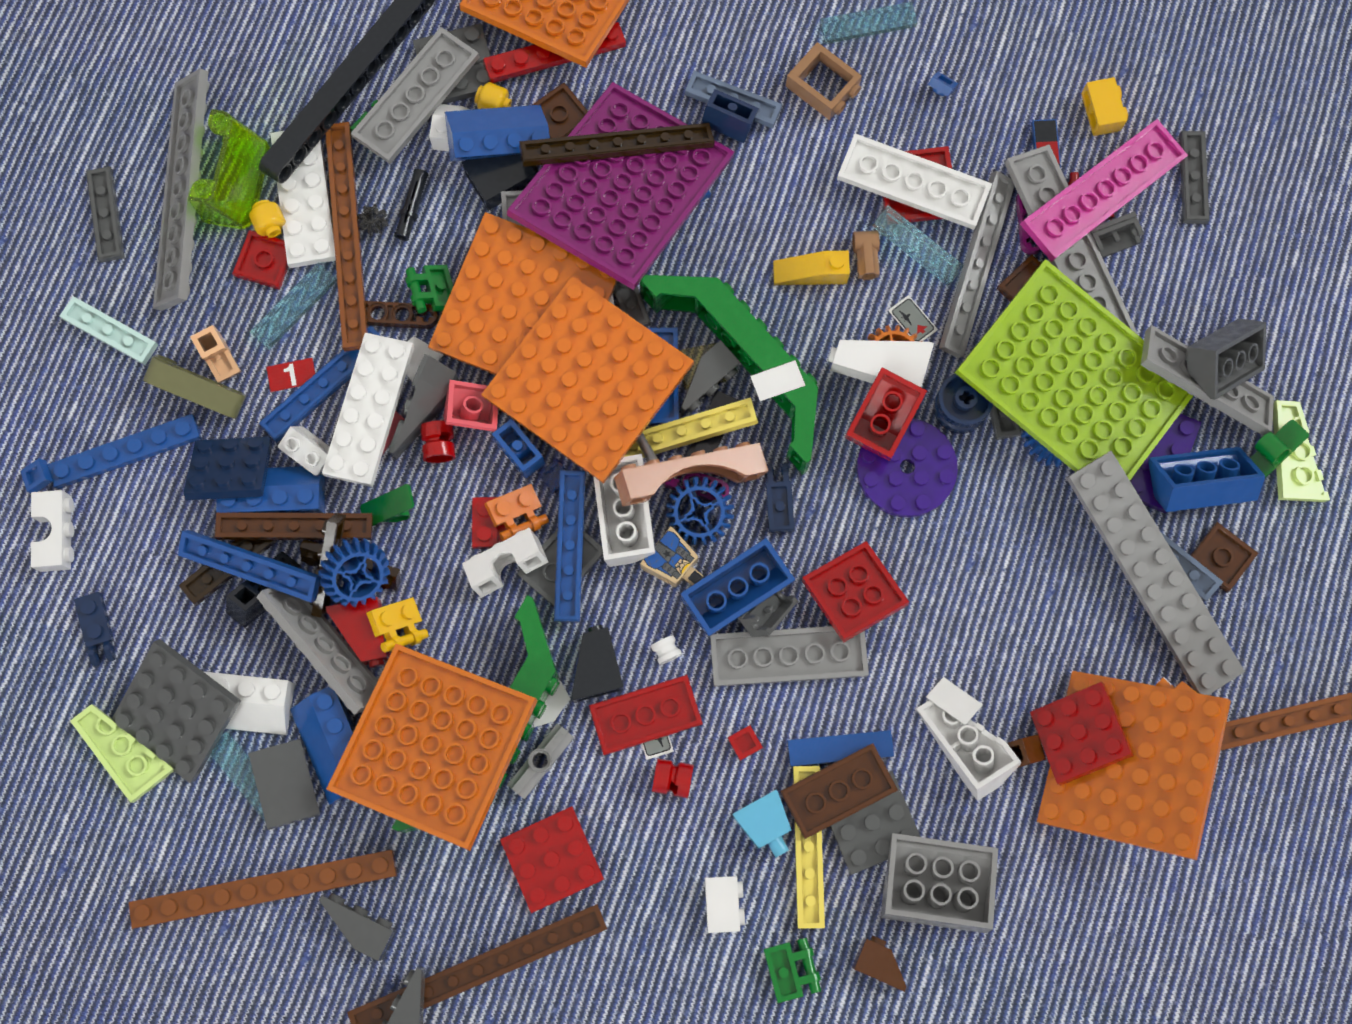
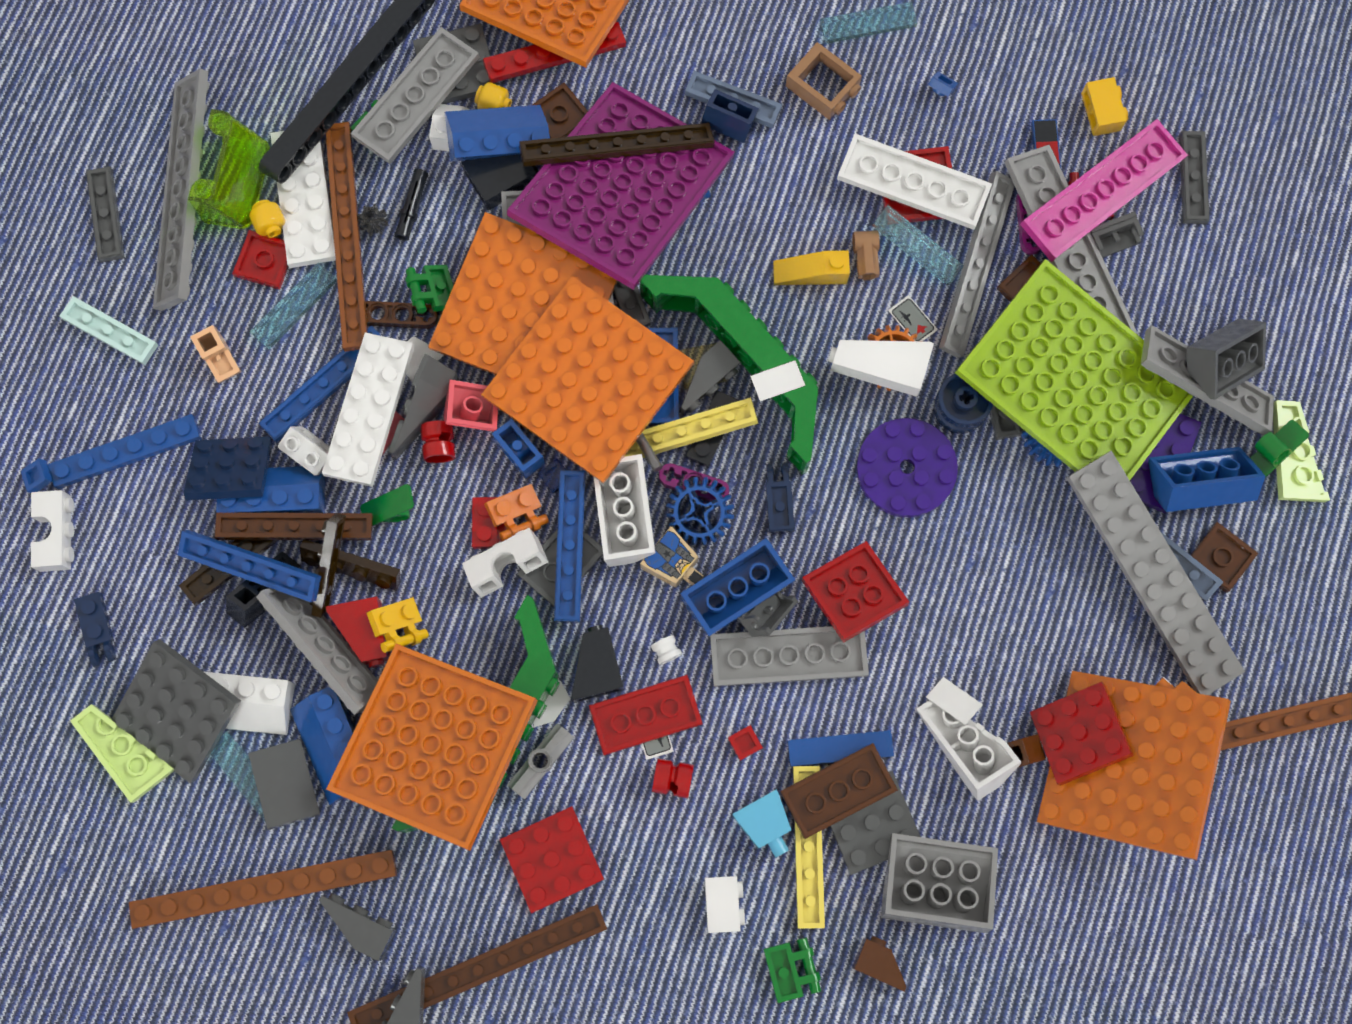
olive beam [143,354,246,419] -> none
red sticker [266,358,315,392] -> none
blue gear [318,537,390,607] -> none
arch [614,442,769,507] -> none
red slope [845,367,927,461] -> none

